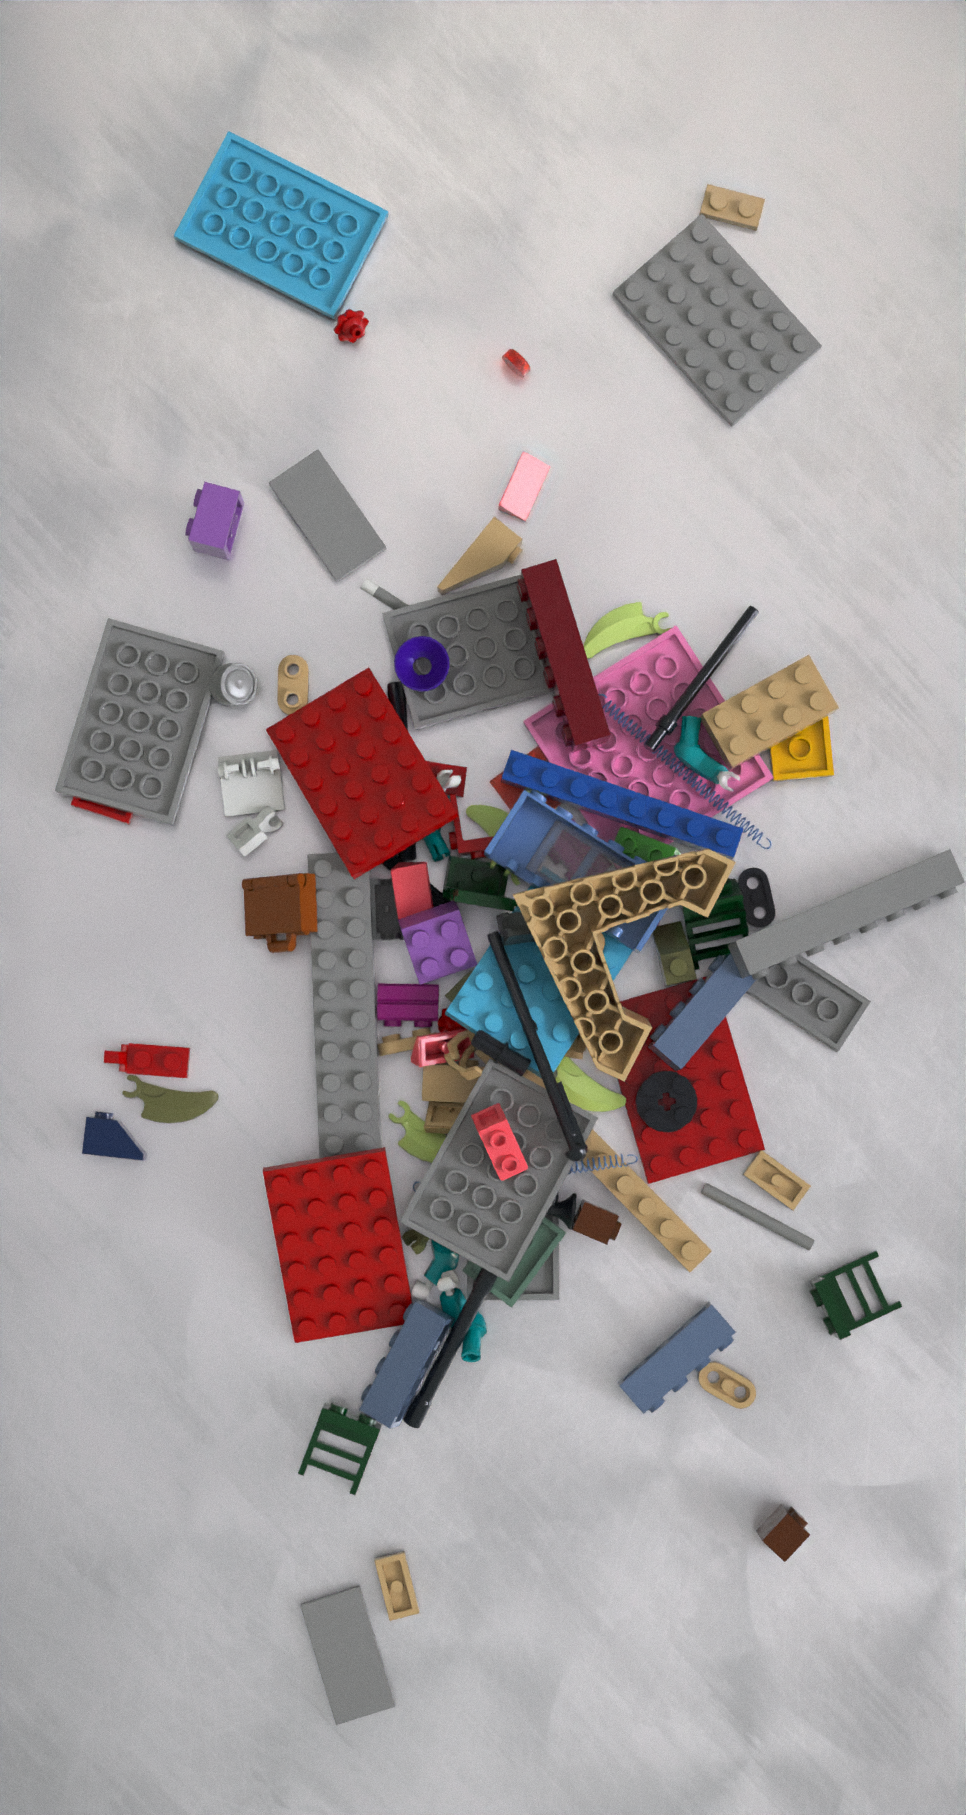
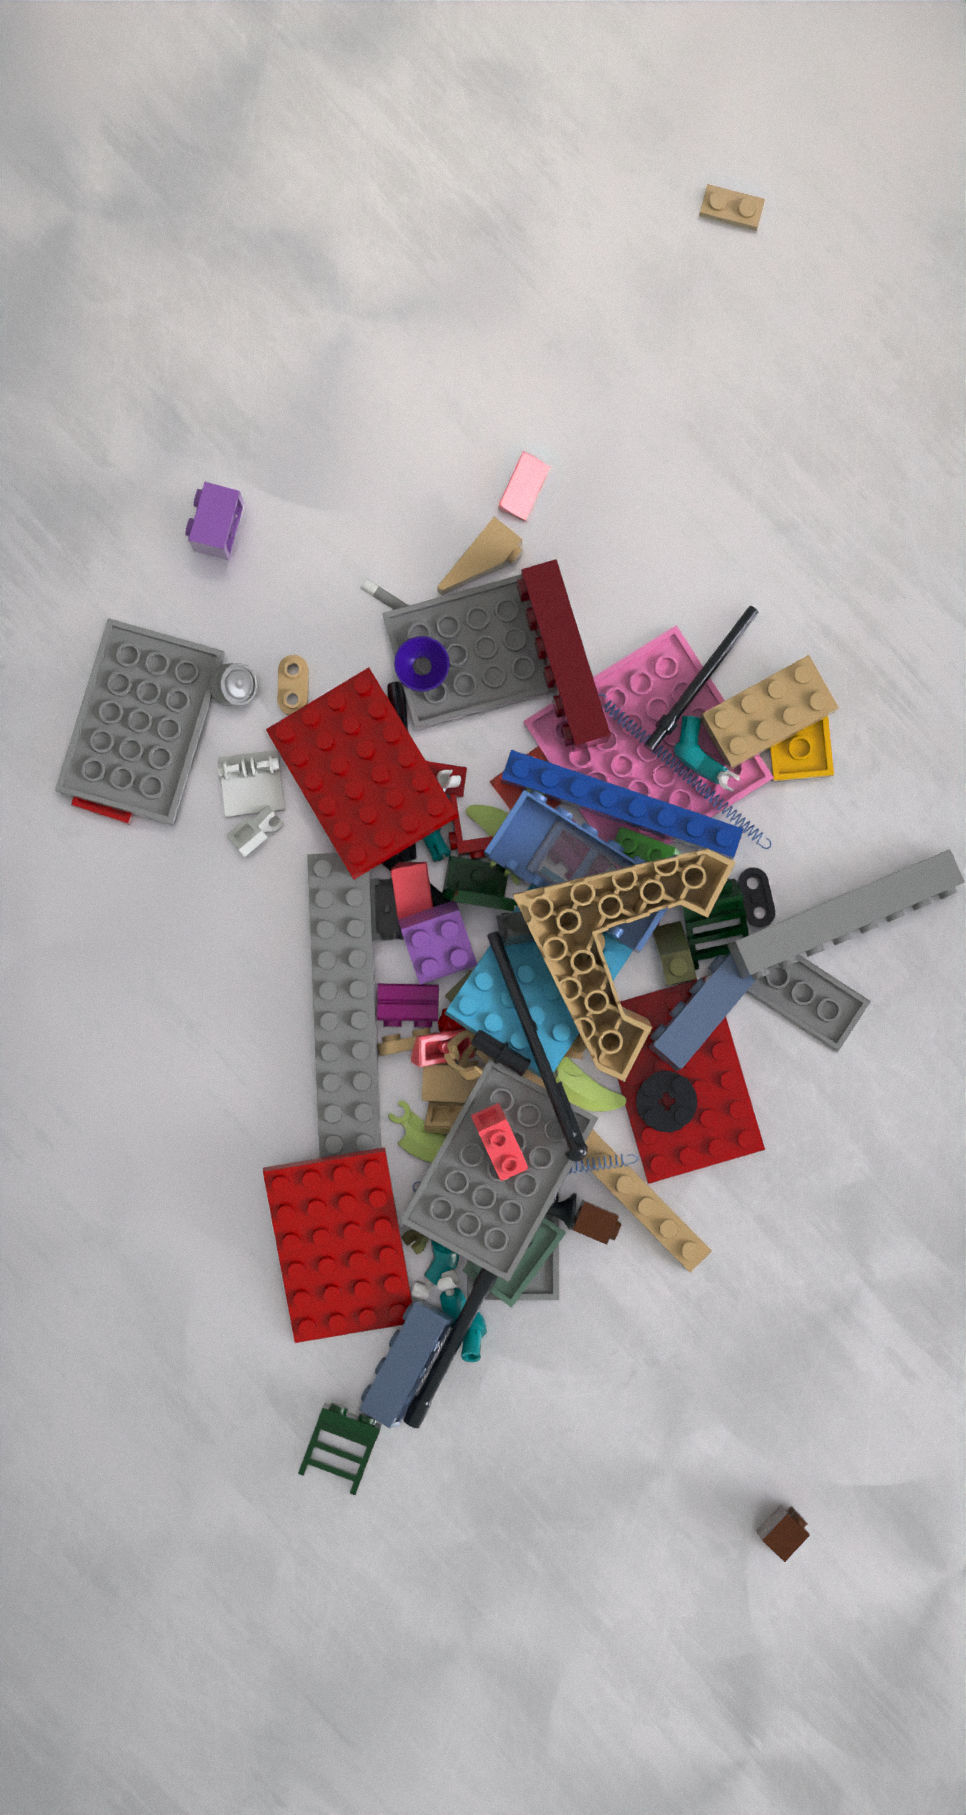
dark blue slope [82,1111,147,1161] -> none
red hinge [103,1043,190,1078] -> none
olive piece [122,1075,219,1124] -> none
medium azure plate [174,131,389,319] -> none
dark orange piece [242,873,318,953] -> none
light grey tile [269,449,387,582] -> none
light grey tile [300,1585,395,1725] -> none
red plant [334,309,369,343] -> none
tan plate [374,1551,420,1621] -> none
clear red tile [502,349,531,378] -> none
yellowish green piece [583,602,671,659] -> none
light grey plate [612,214,822,426] -> none
sand blue brick [618,1302,736,1414] -> none
tan plate [698,1361,756,1409] -> none
light grey bar [701,1183,814,1250] -> none
tan plate [743,1150,811,1211] -> none
dark green plate [809,1251,902,1340] -> none

